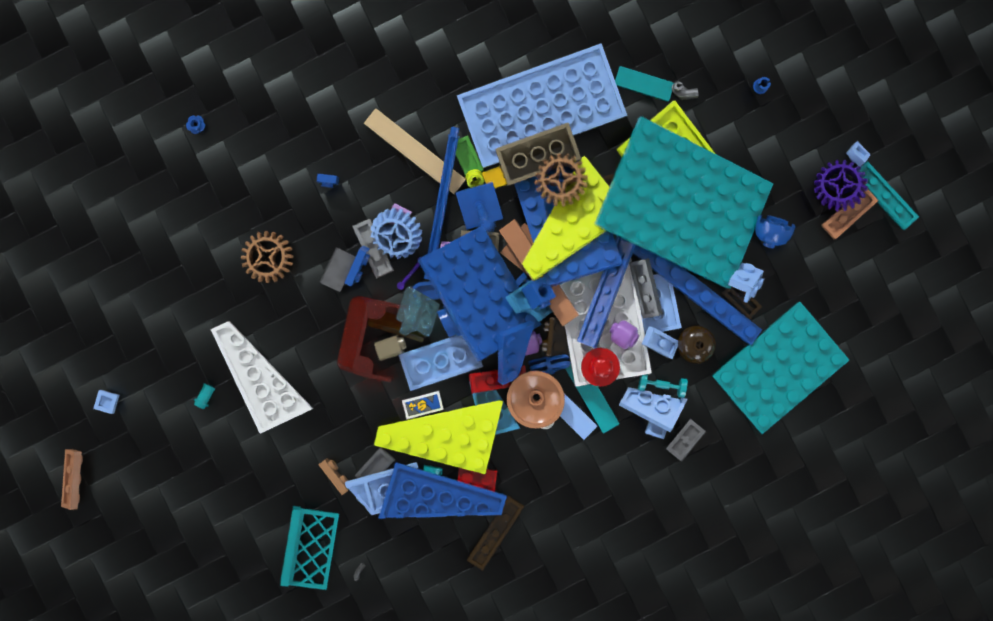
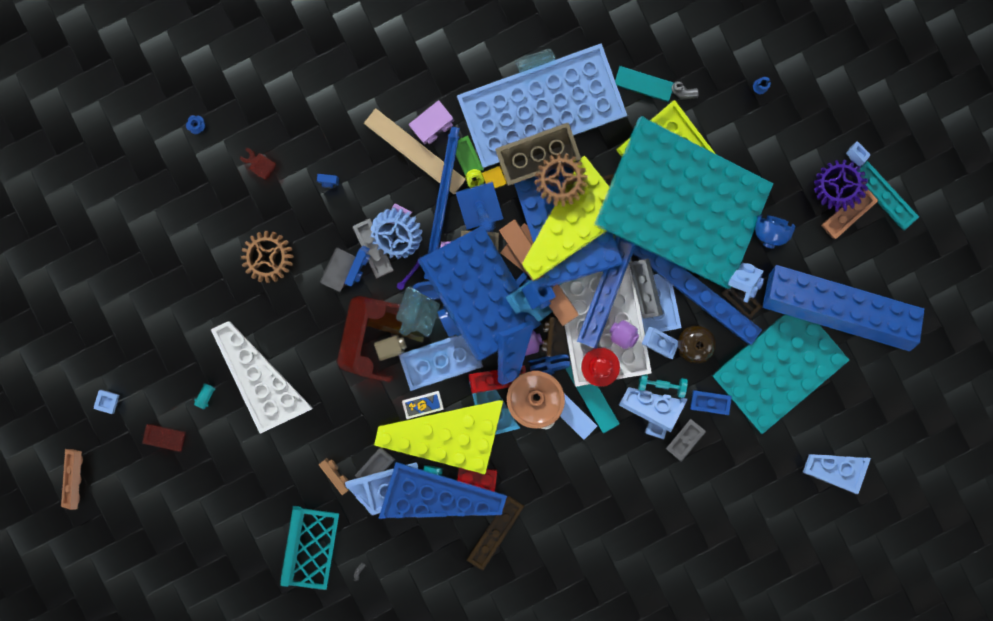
none -> clear red plate [143,424,186,451]
none -> clear red plate [240,148,277,180]
none -> lavender brick [409,100,454,145]
none -> clear light blue slope [515,48,556,73]
none -> blue plate [690,390,732,415]
none -> blue brick [762,265,924,351]
none -> light blue wing [803,454,871,494]

